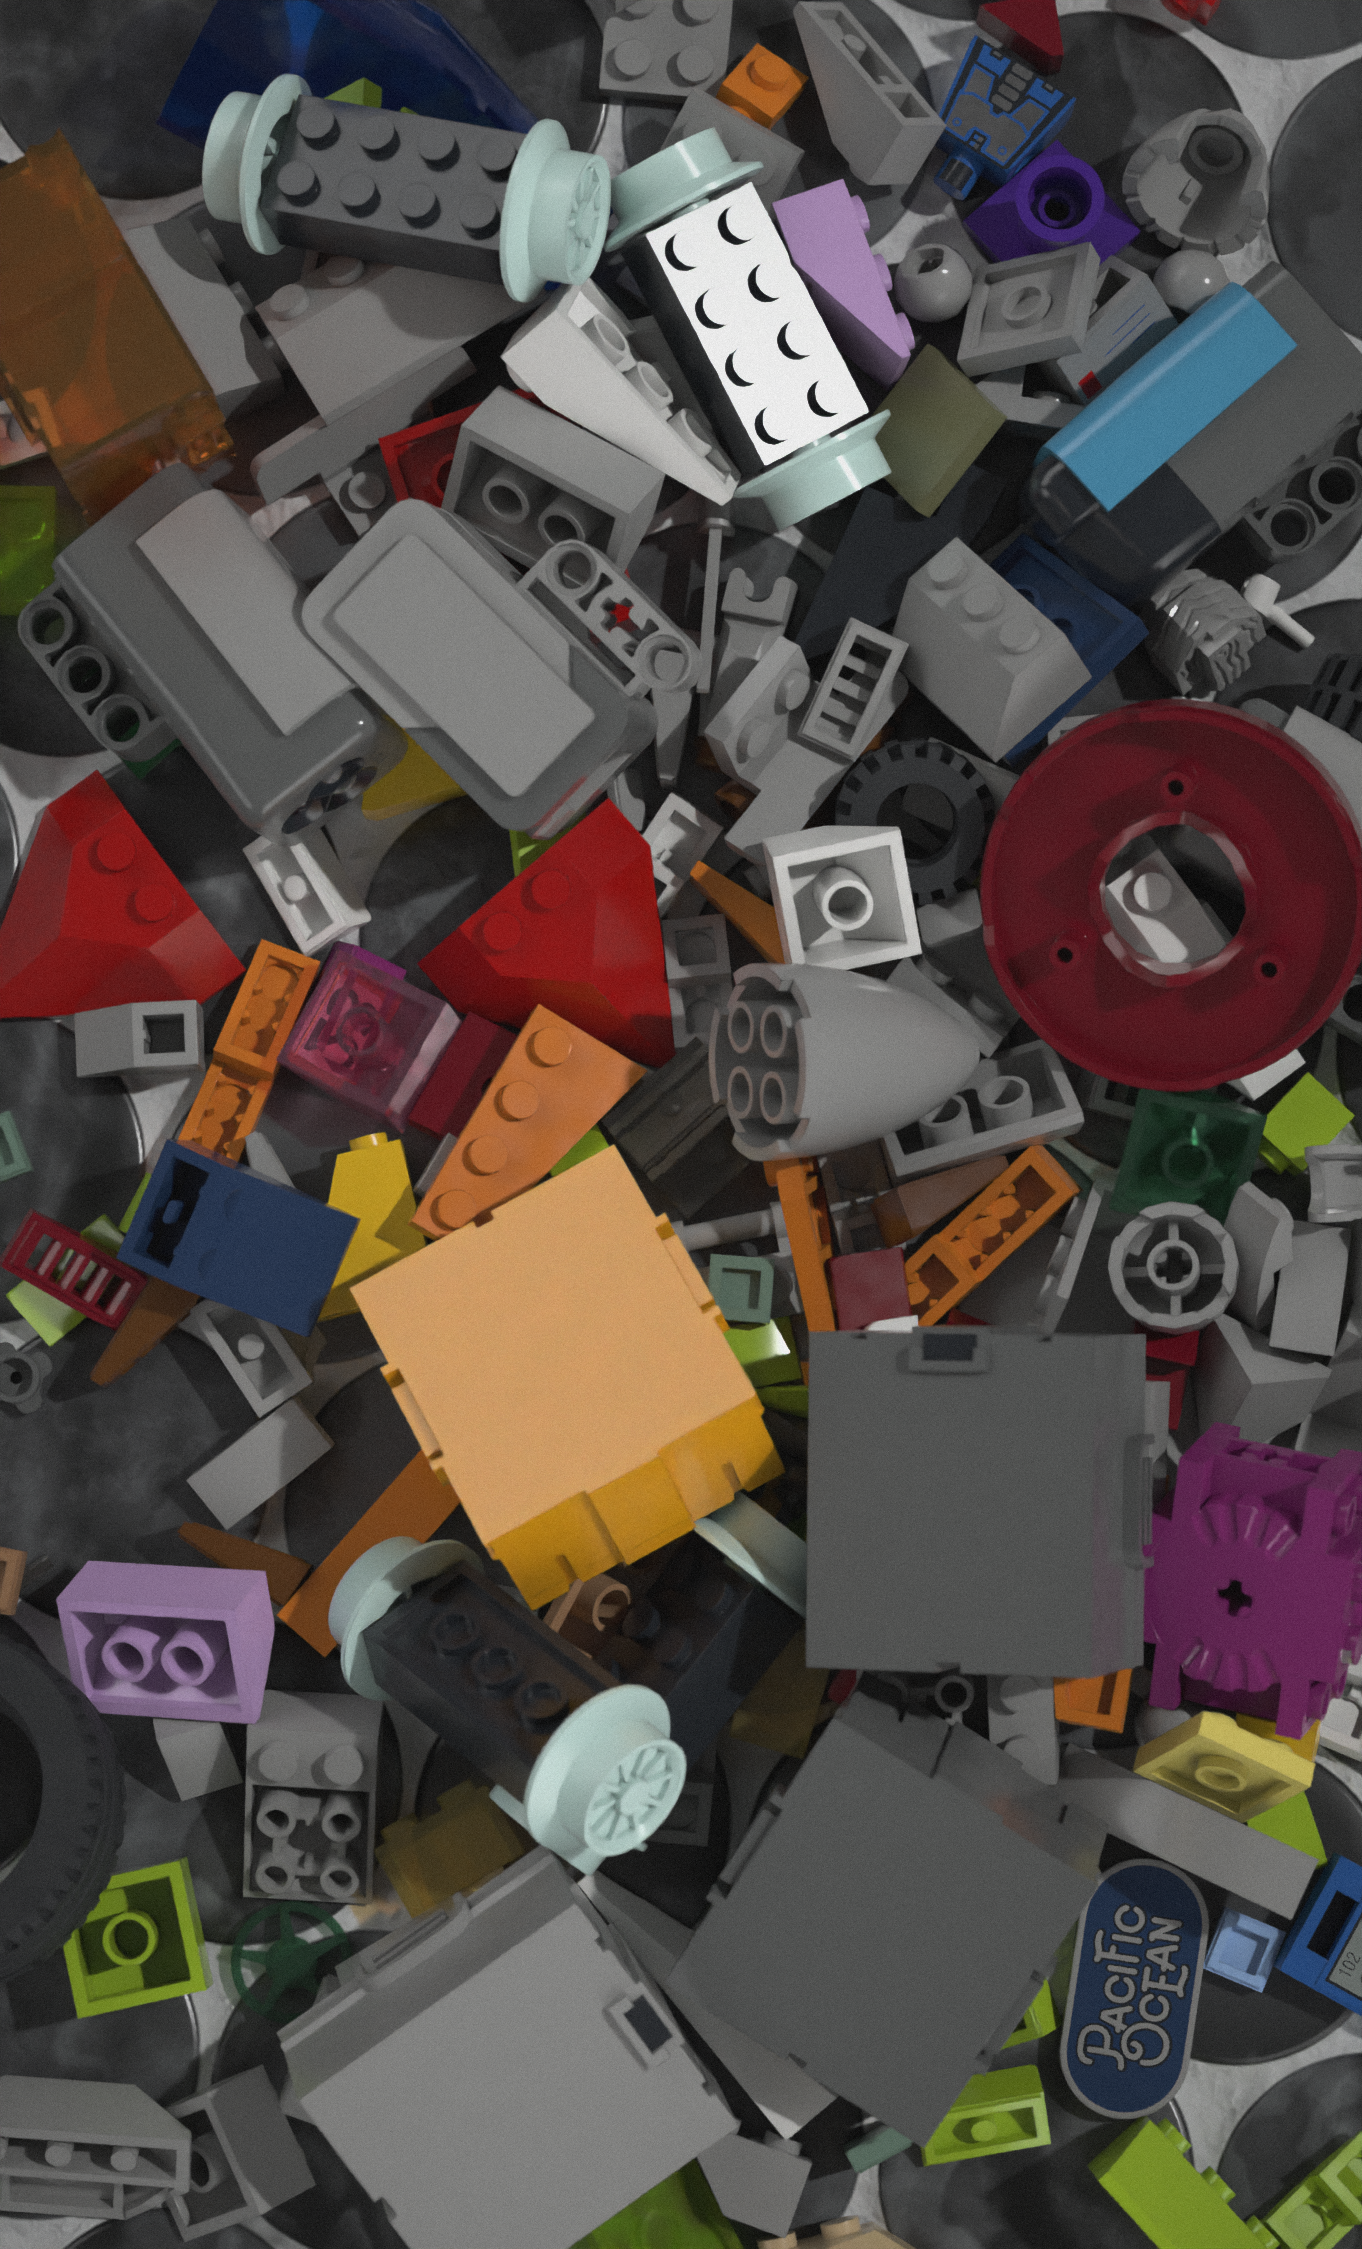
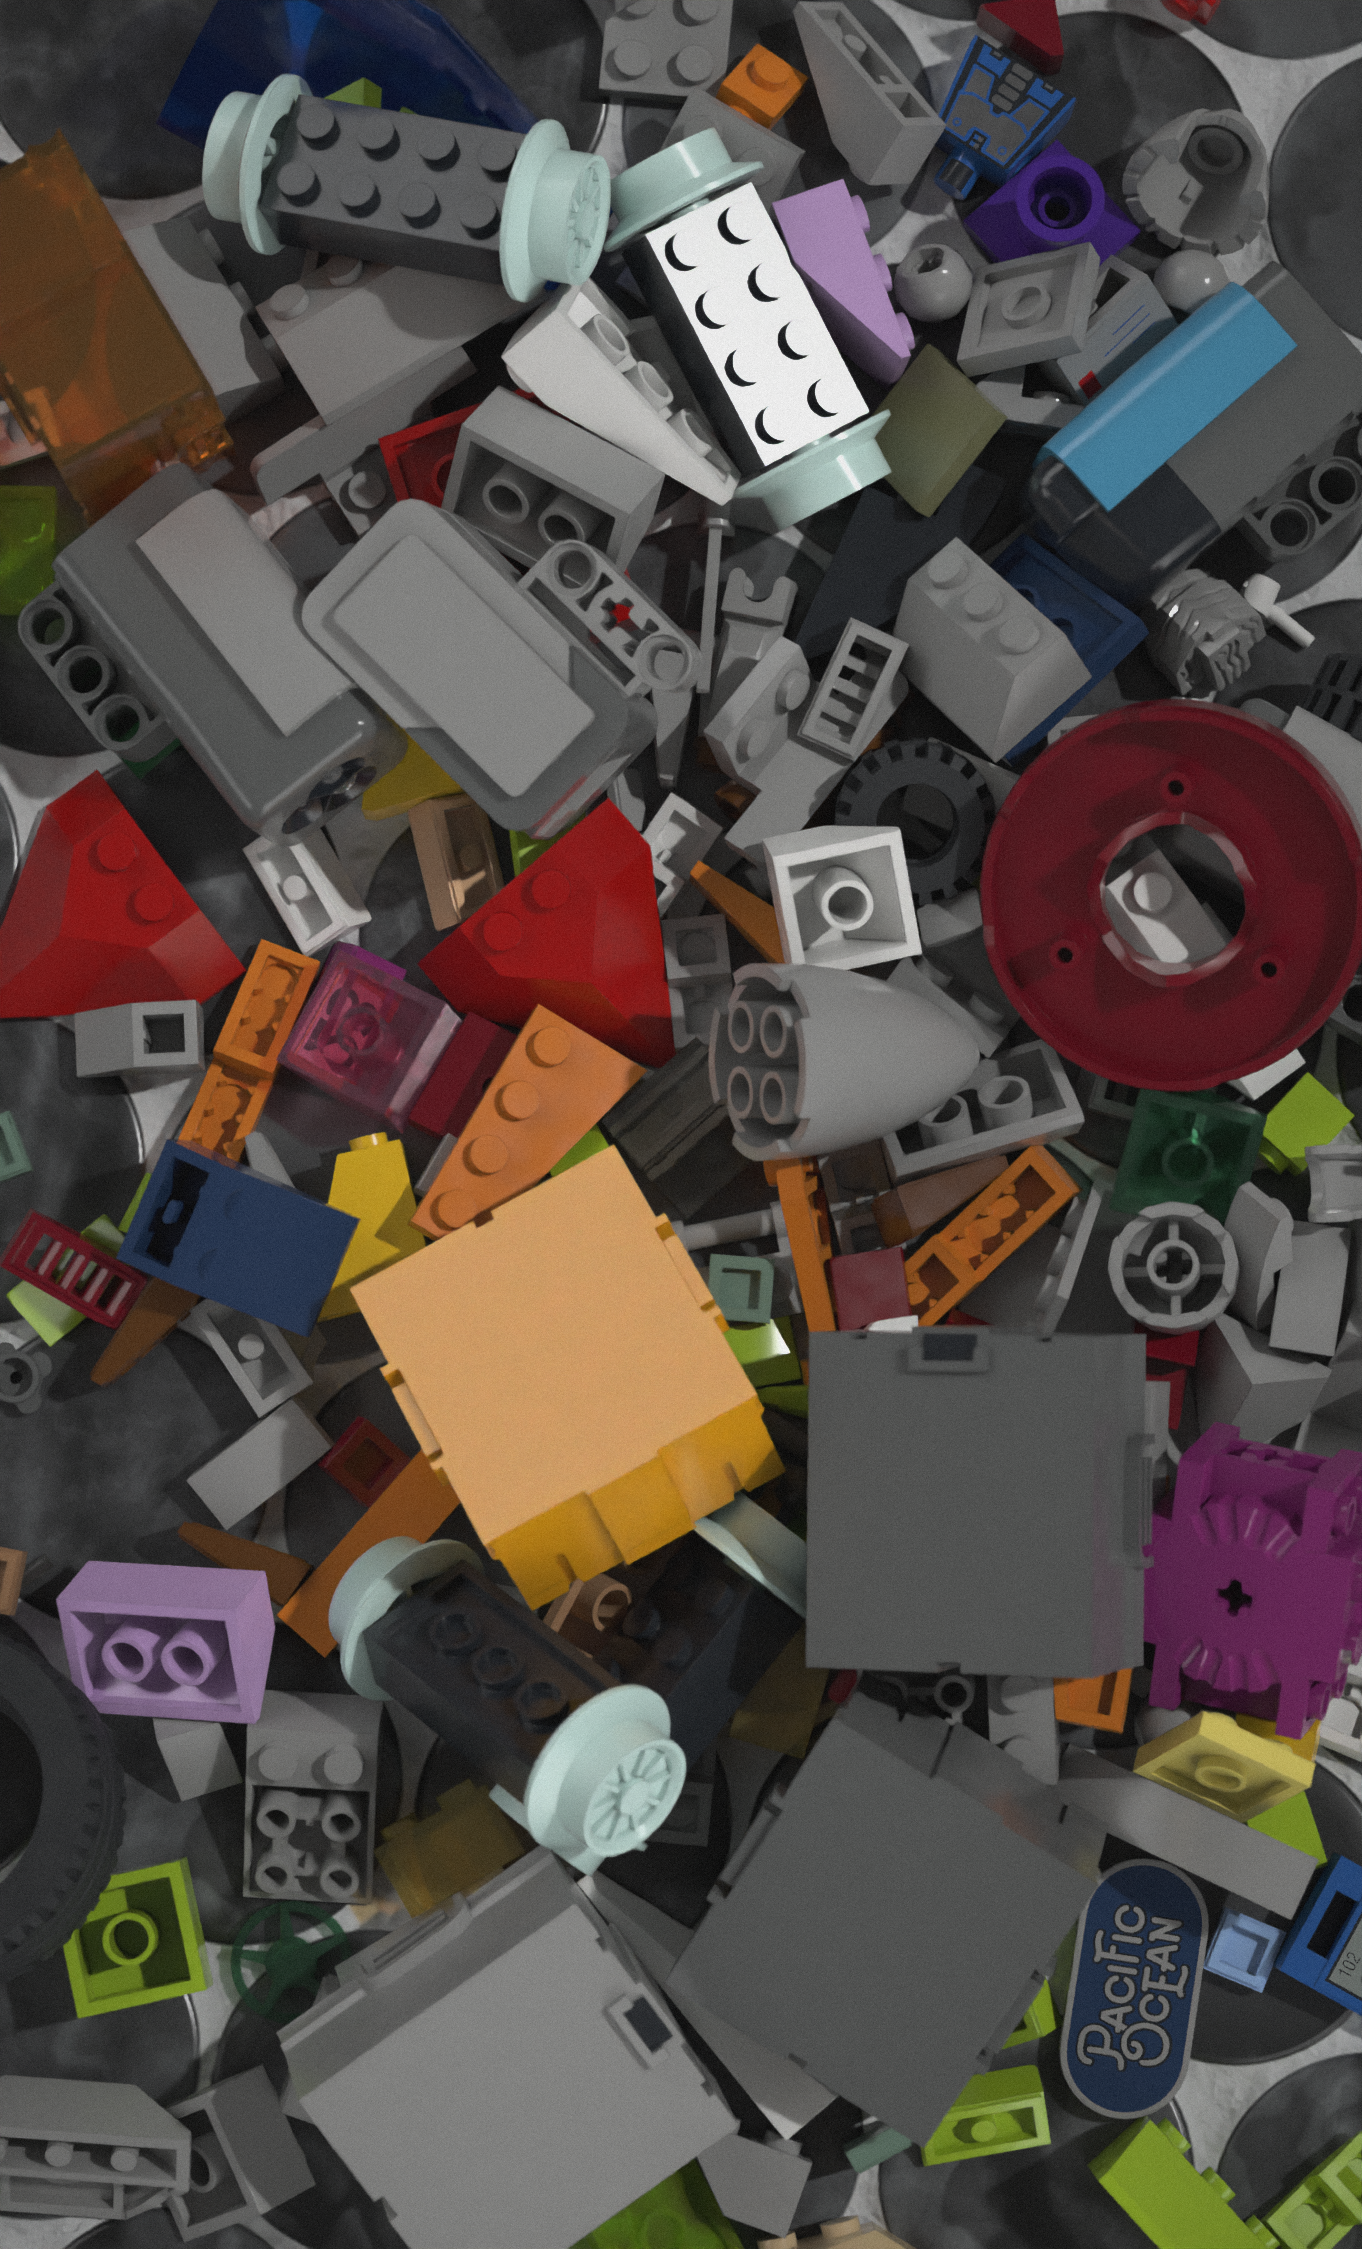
none -> dark red plate [317,1416,411,1508]
none -> light nougat slope [408,793,505,931]

